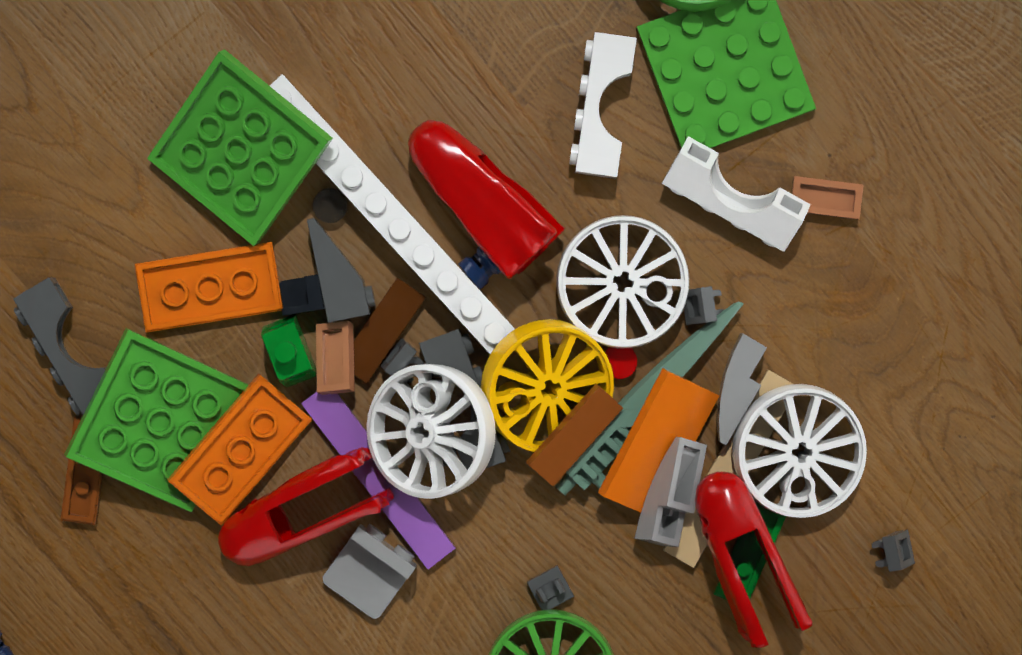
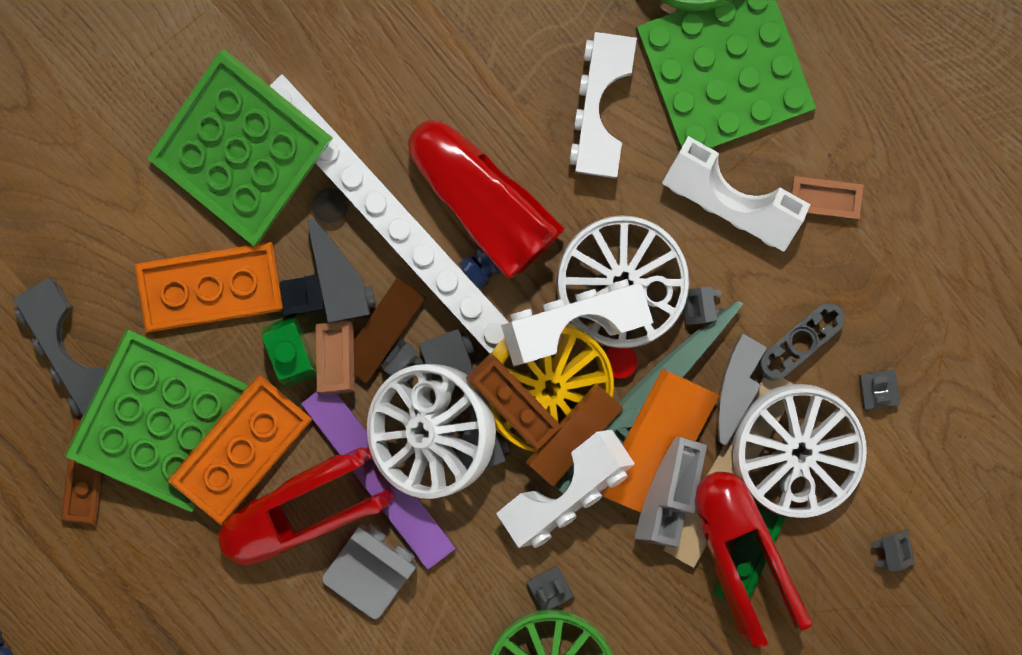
none -> dark orange tile [466,353,562,451]
none -> white arch [496,430,635,548]
none -> white arch [501,279,653,366]
none -> dark grey beam [759,303,845,381]
none -> dark grey tile [859,370,900,409]

